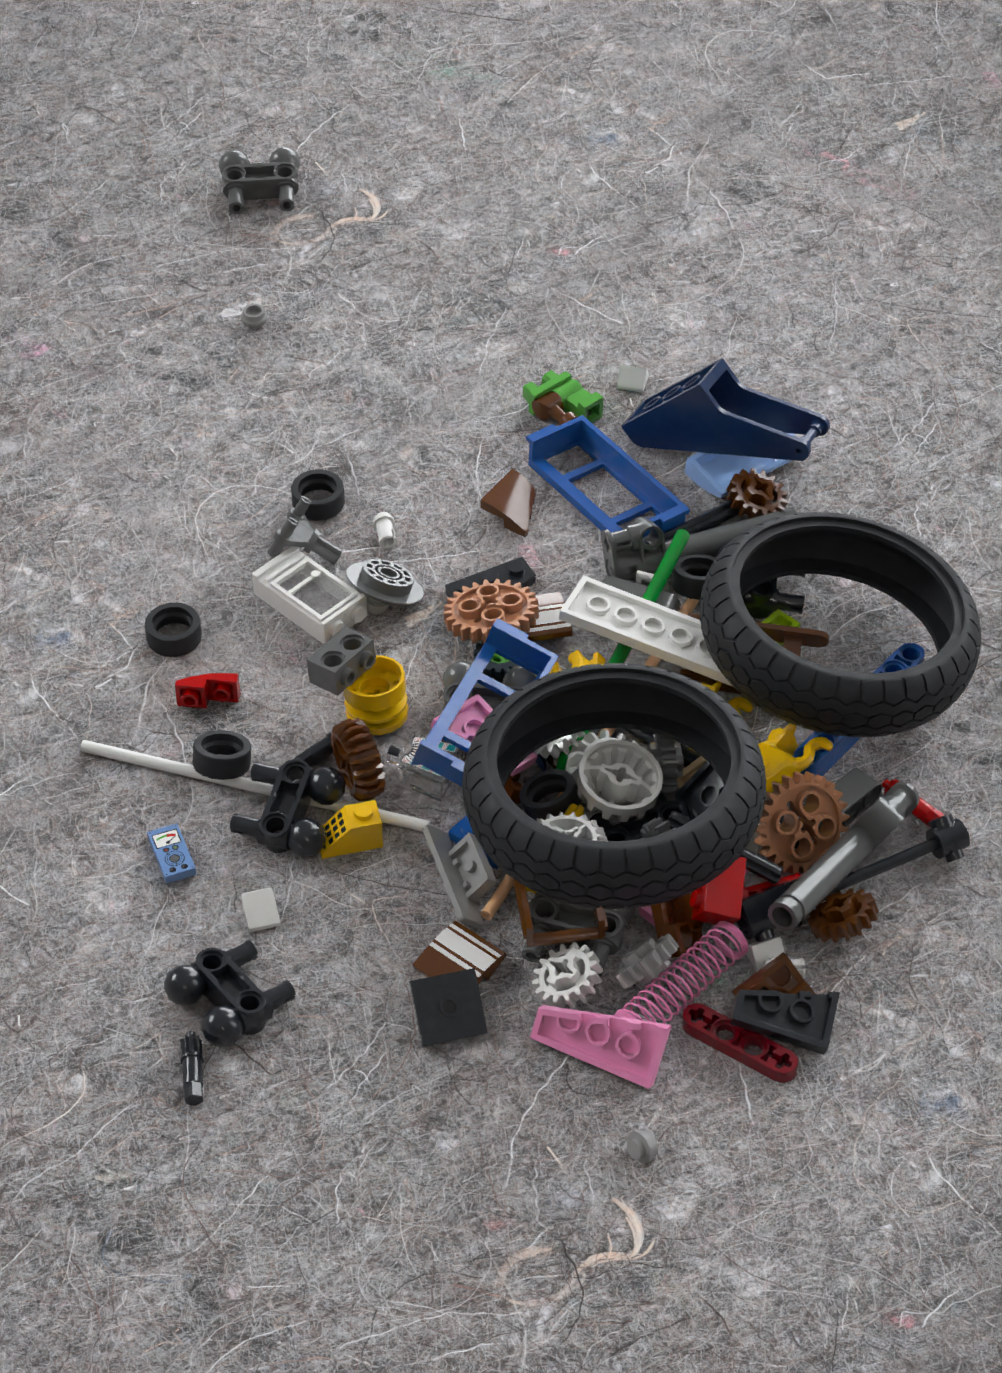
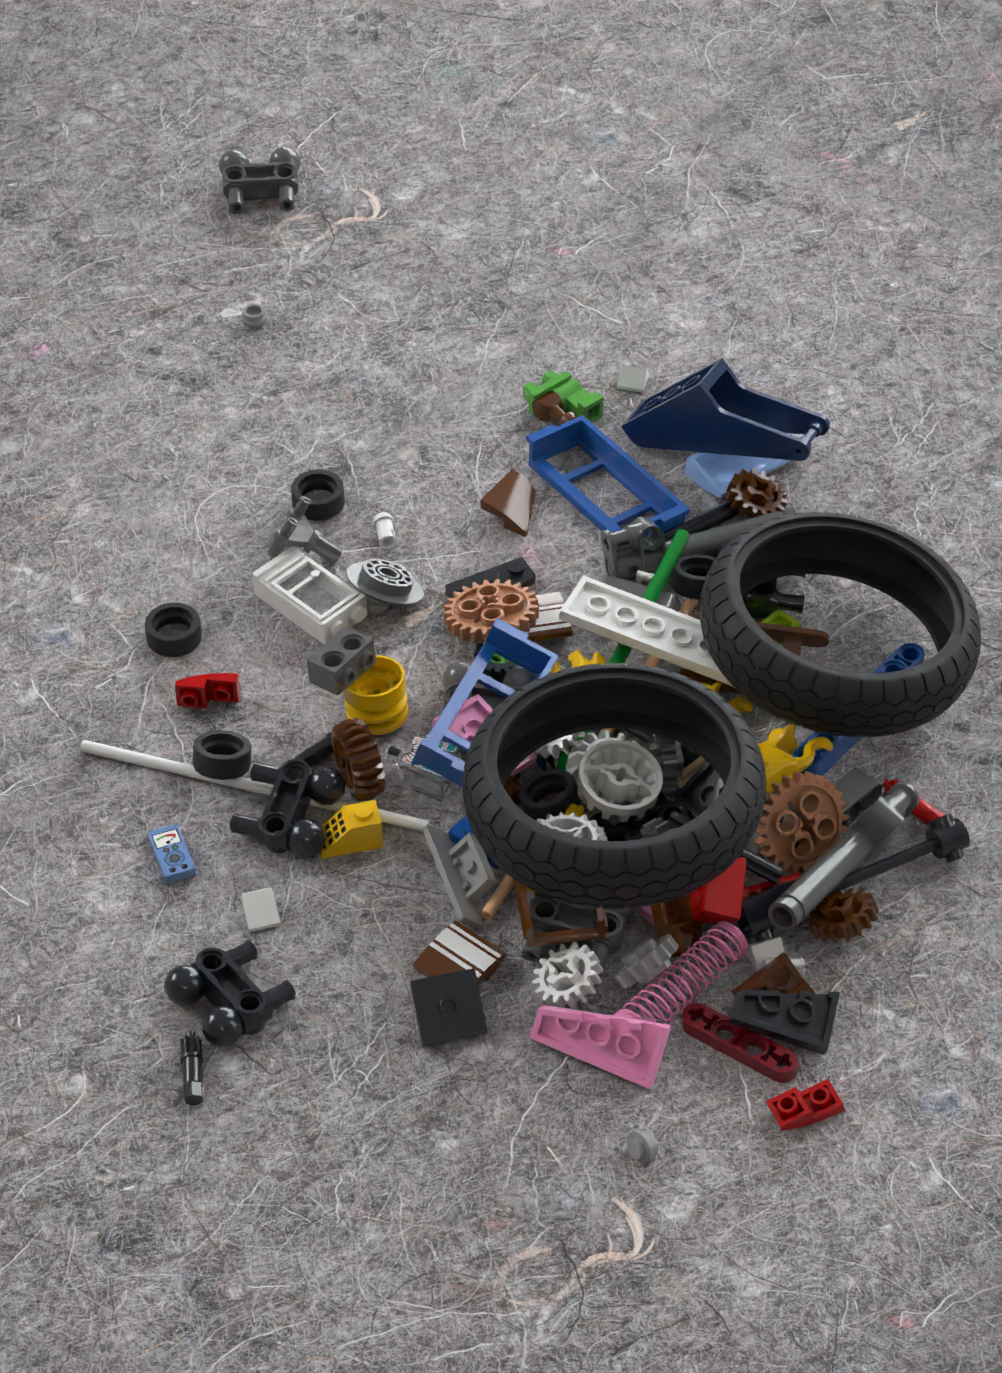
none -> red slope [766,1079,845,1131]

